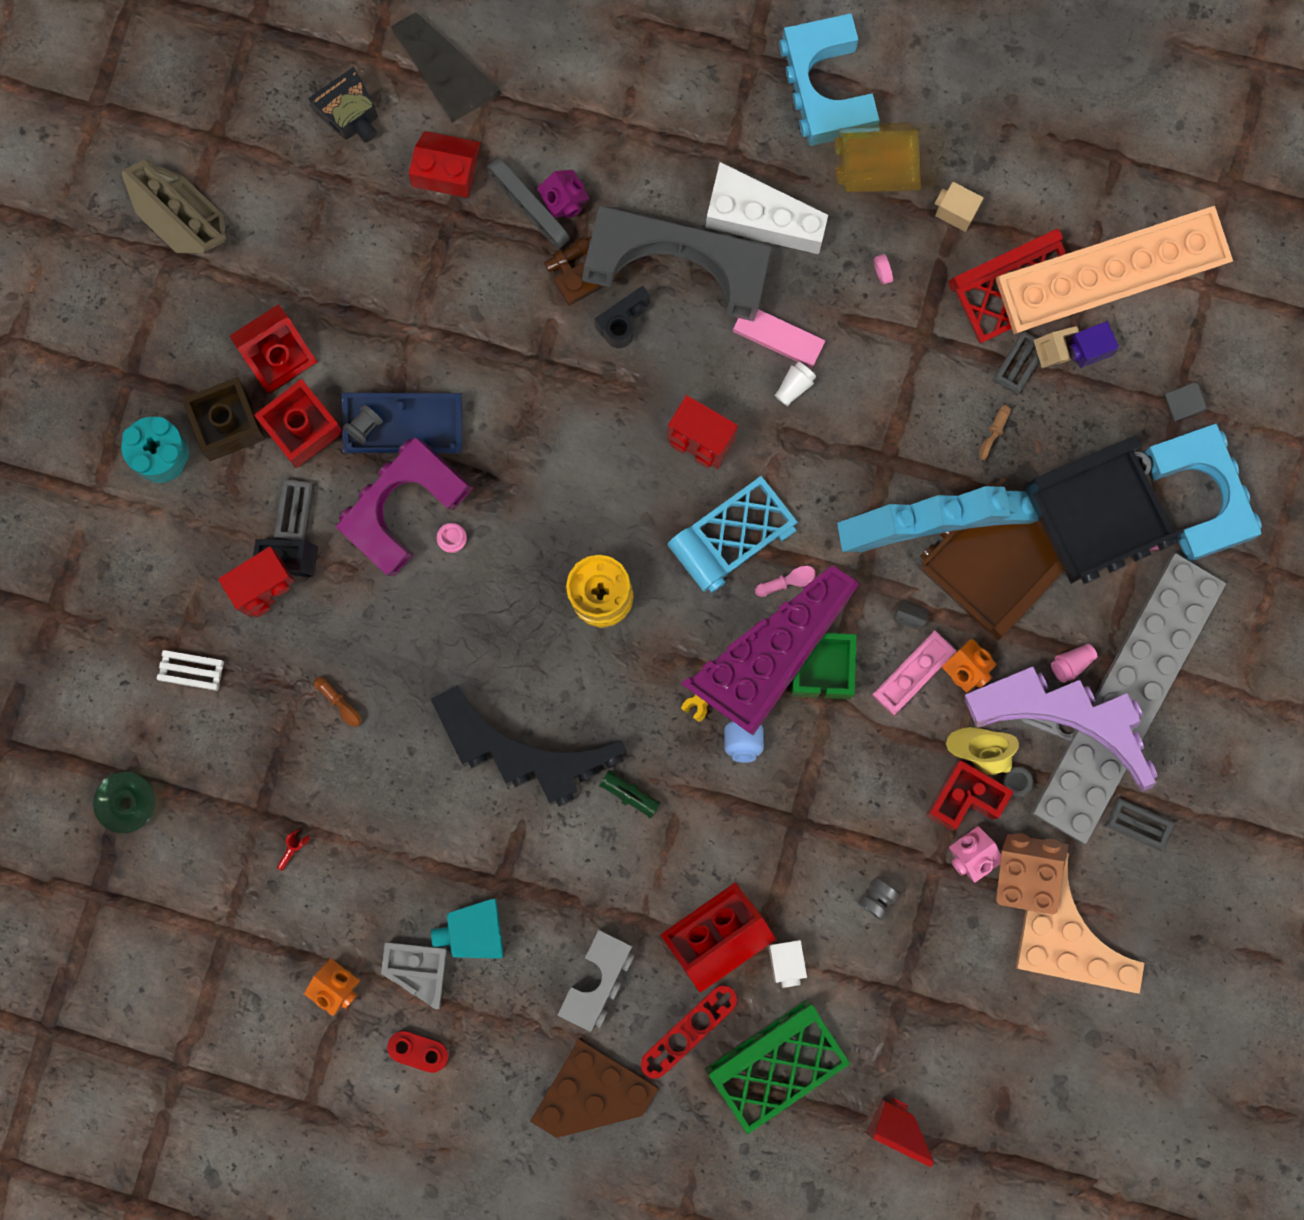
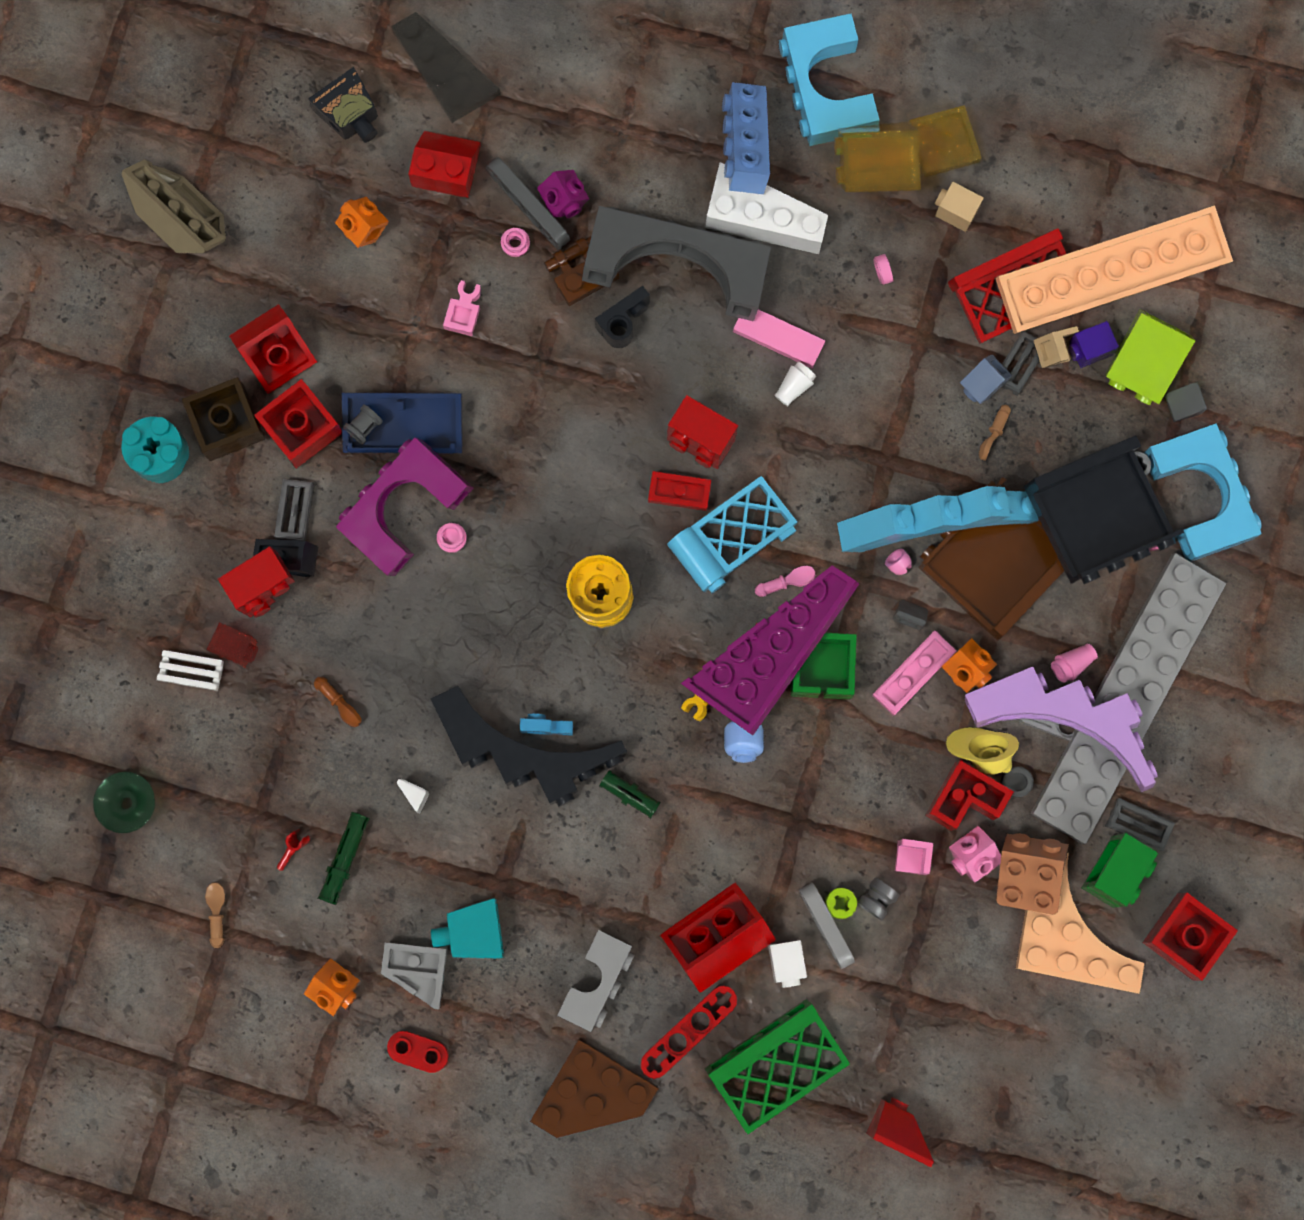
none -> medium nougat piece [205,882,225,948]
none -> clear red brick [206,622,258,668]
none -> dark green pin [317,812,370,905]
none -> orange brick [335,197,389,248]
none -> white slope [397,779,429,814]
none -> bright pink plate [443,280,481,336]
none -> bright pink plate [501,228,530,257]
none -> dark azure plate [520,714,573,736]
none -> red plate [648,471,711,511]
none -> medium blue brick [722,82,770,195]
none -> light grey beam [799,883,855,970]
none -> lime wheel [824,888,857,919]
none -> bright pink hinge [885,549,912,575]
none -> bright pink panel [894,839,933,875]
none -> clear yellow plate [908,105,982,177]
none -> sand blue brick [960,355,1012,404]
none -> green piece [1081,833,1158,908]
none -> lime slope [1105,309,1195,405]
none -> red brick [1142,892,1238,981]

